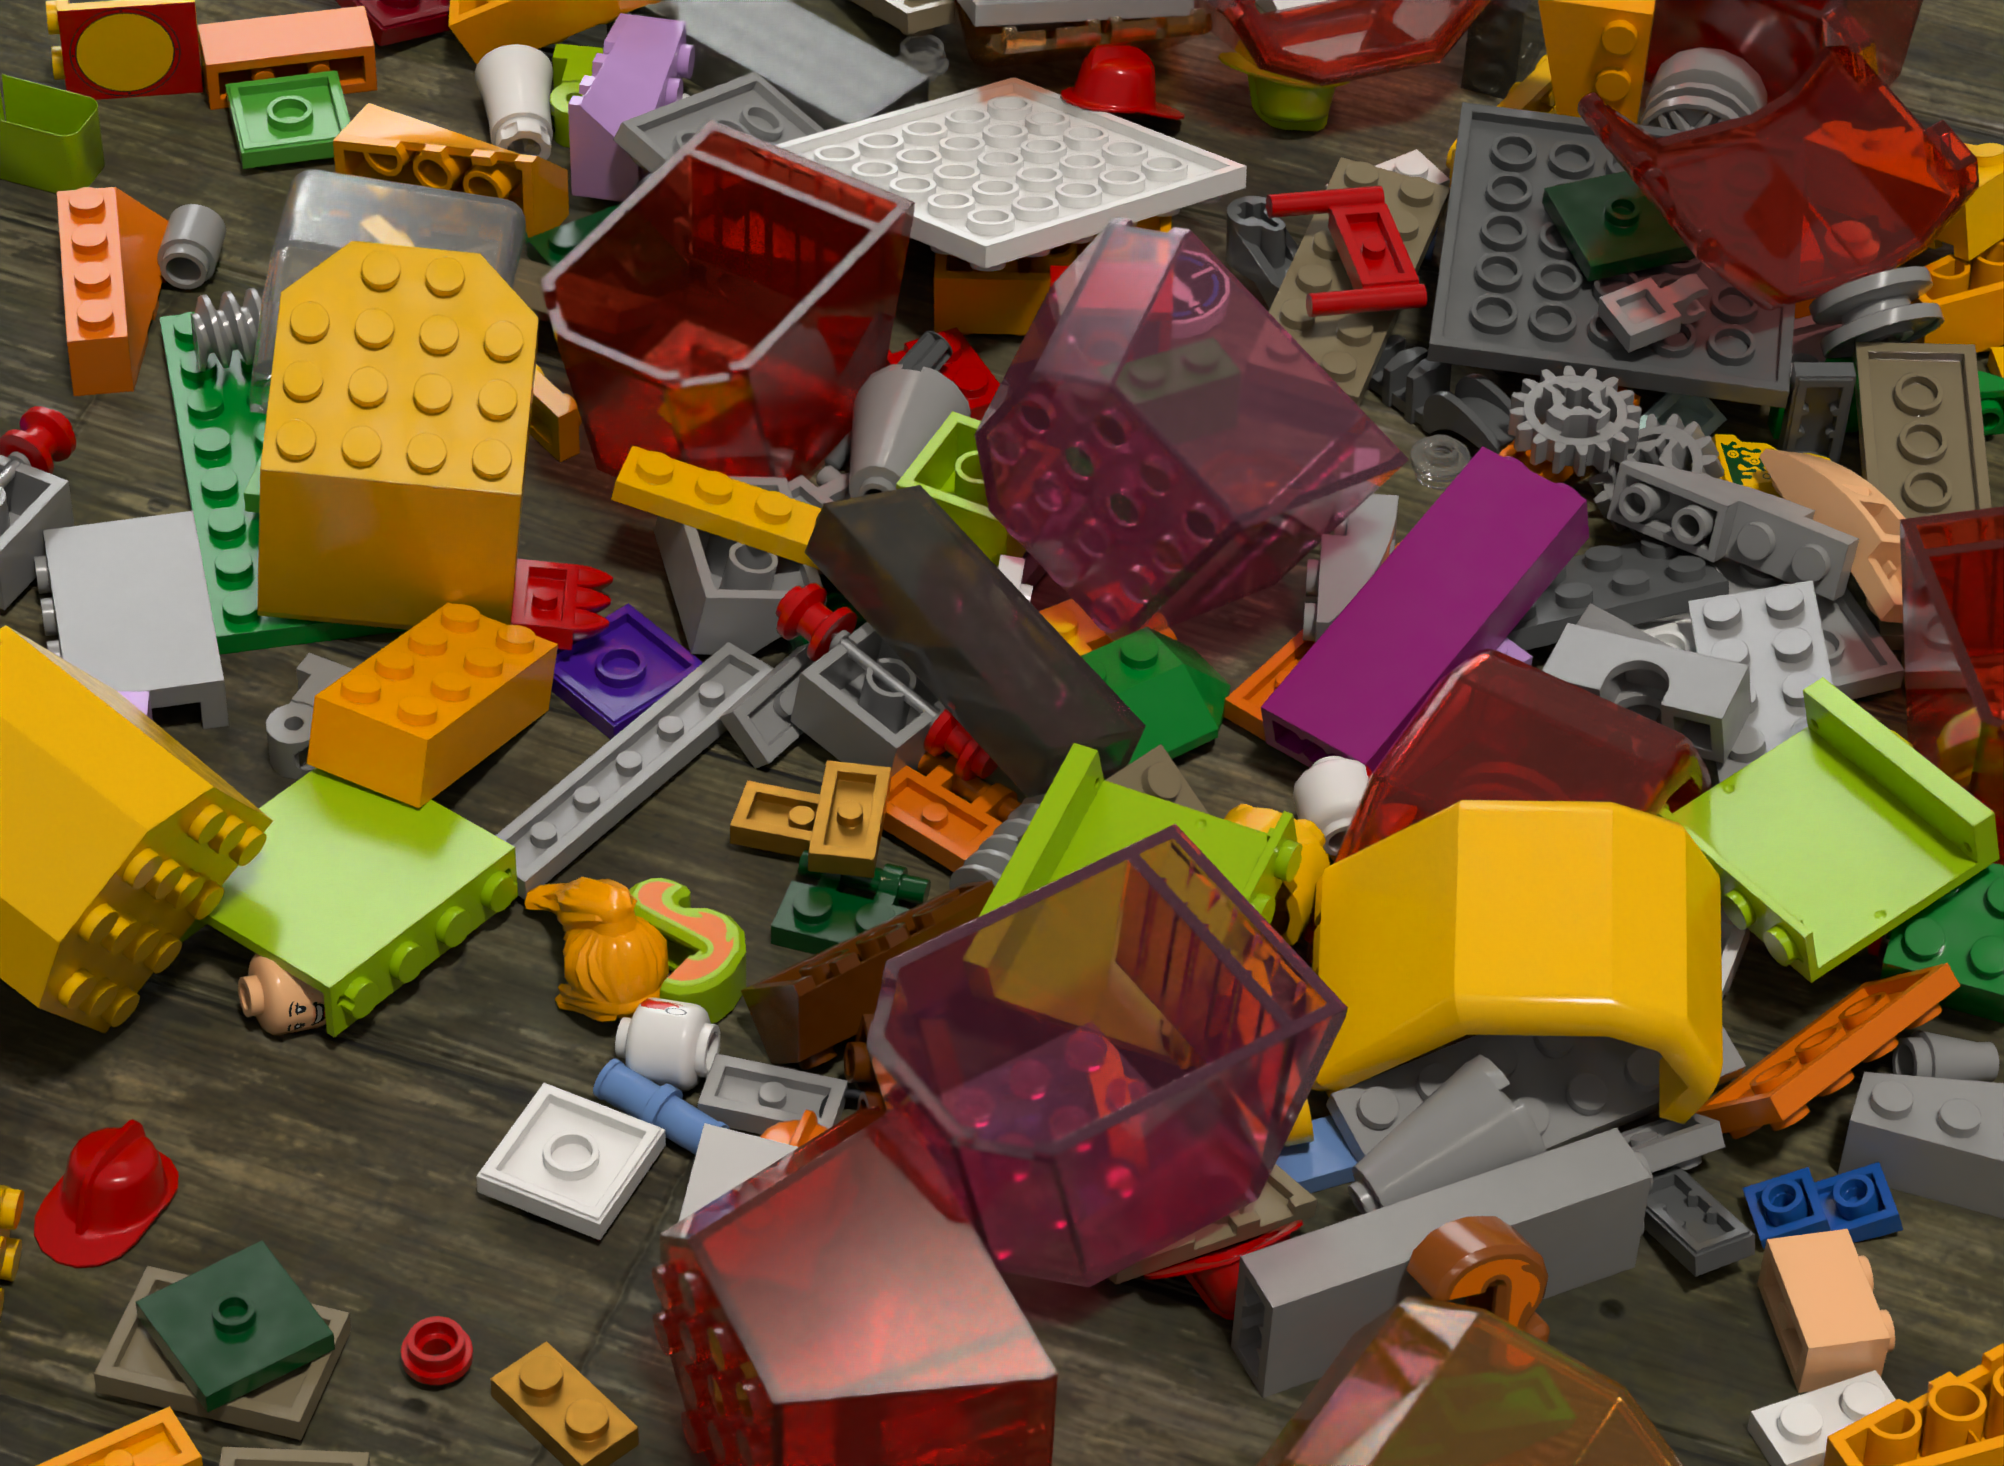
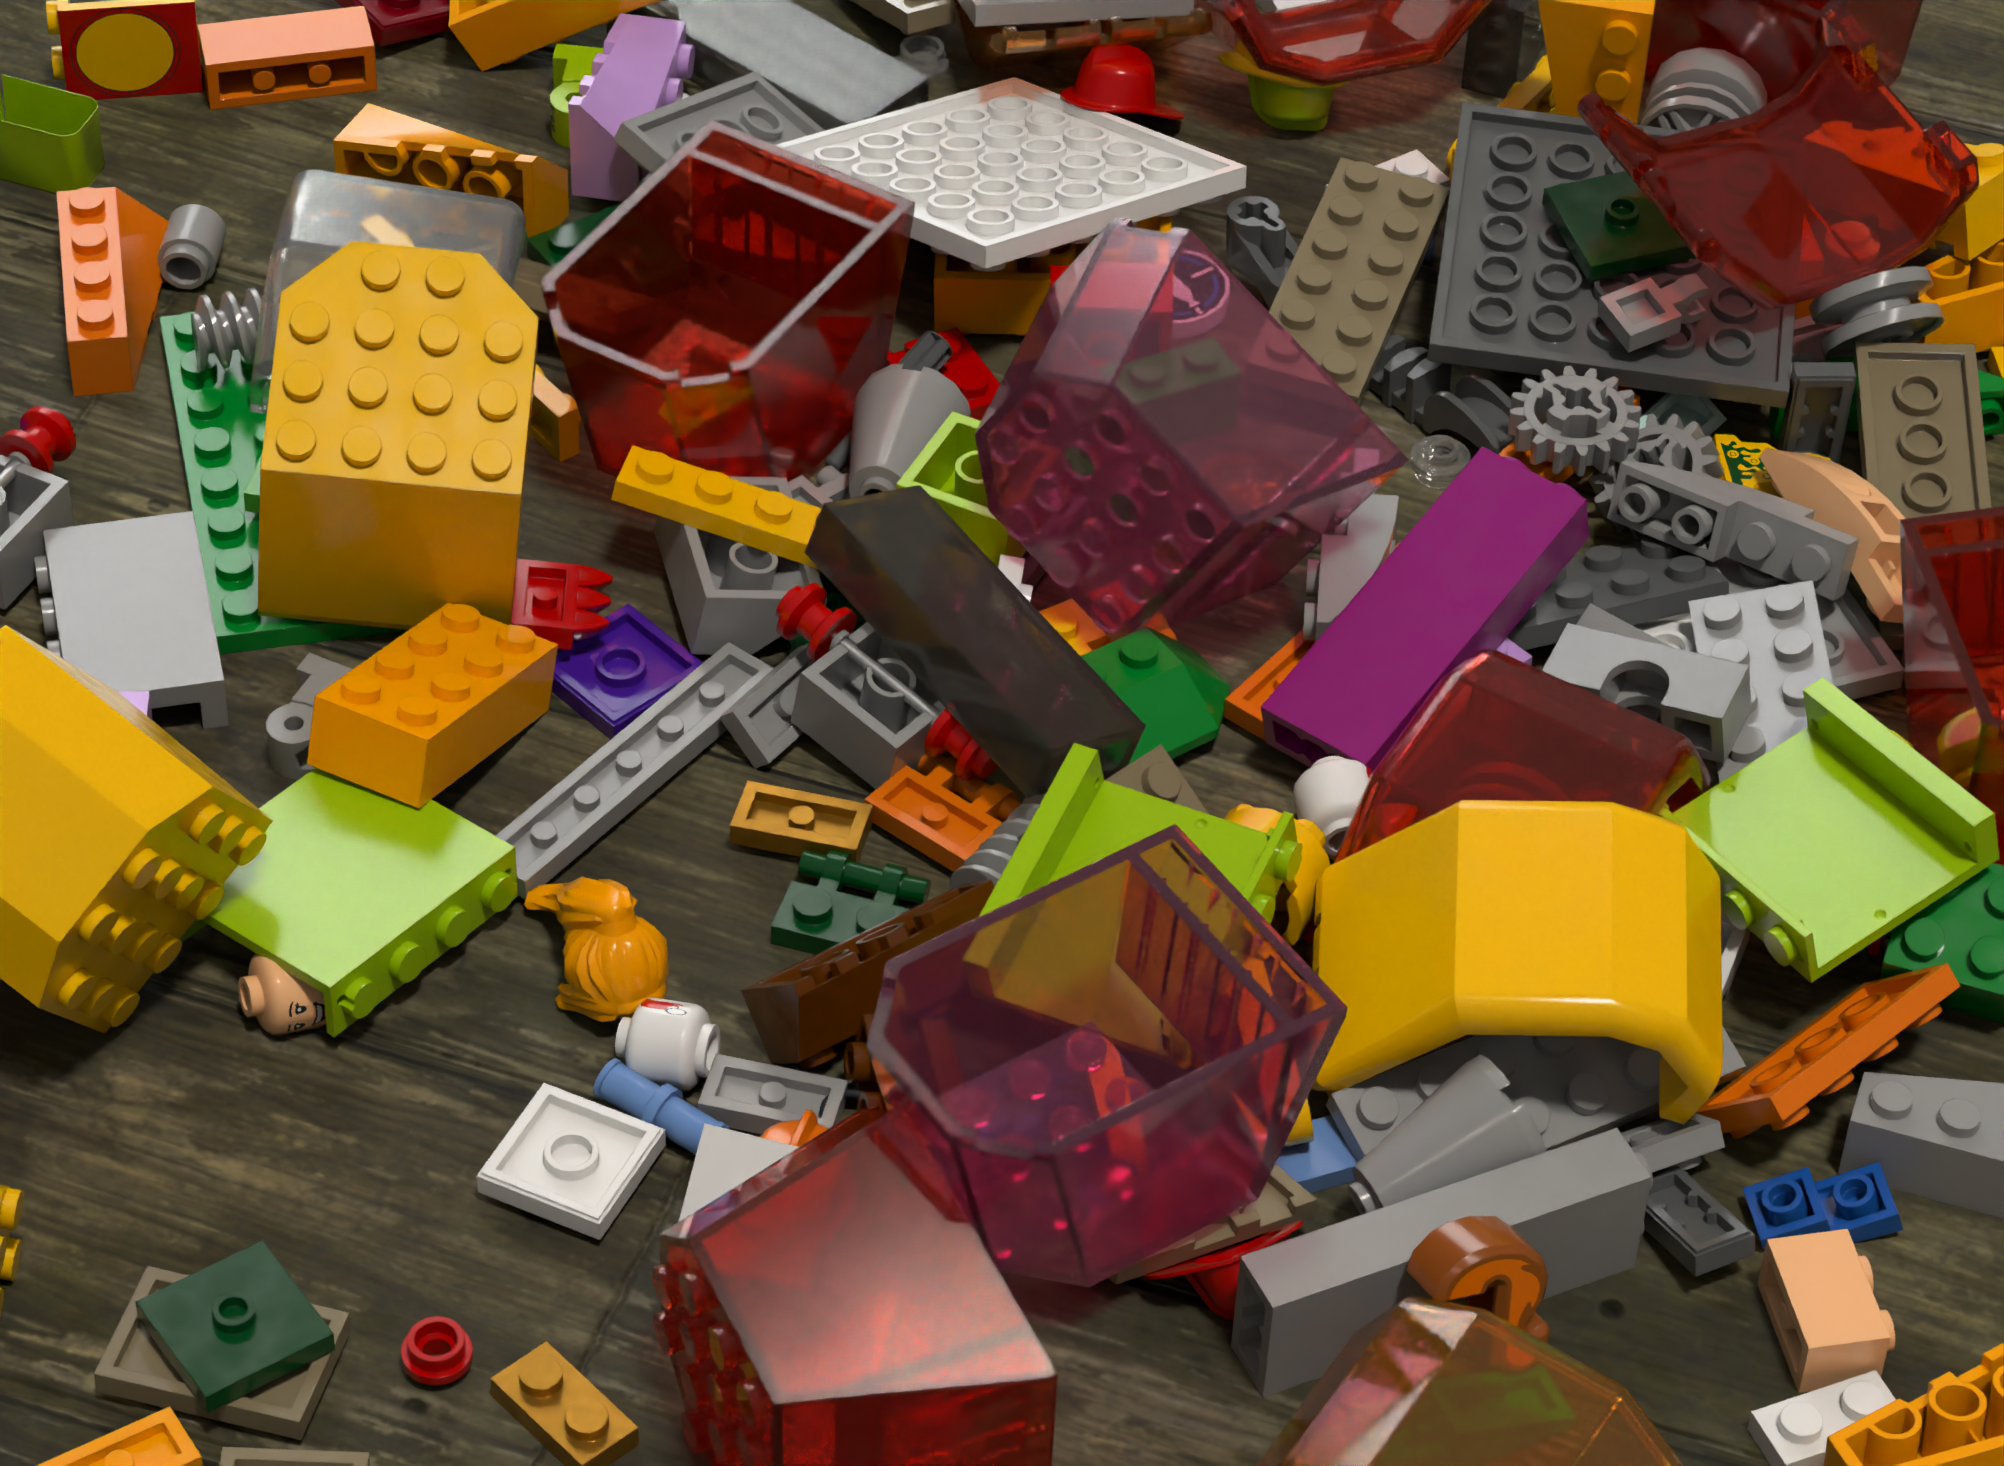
red piece [34,1119,179,1268] -> none
bright green plate [225,70,350,169] -> none
white plant [475,44,553,160] -> none
lime animal [629,878,746,1024] -> none
pearl gold plate [808,760,891,878] -> none
red plate [1266,185,1427,317] -> none
light grey cone [1892,1030,1999,1082] -> none

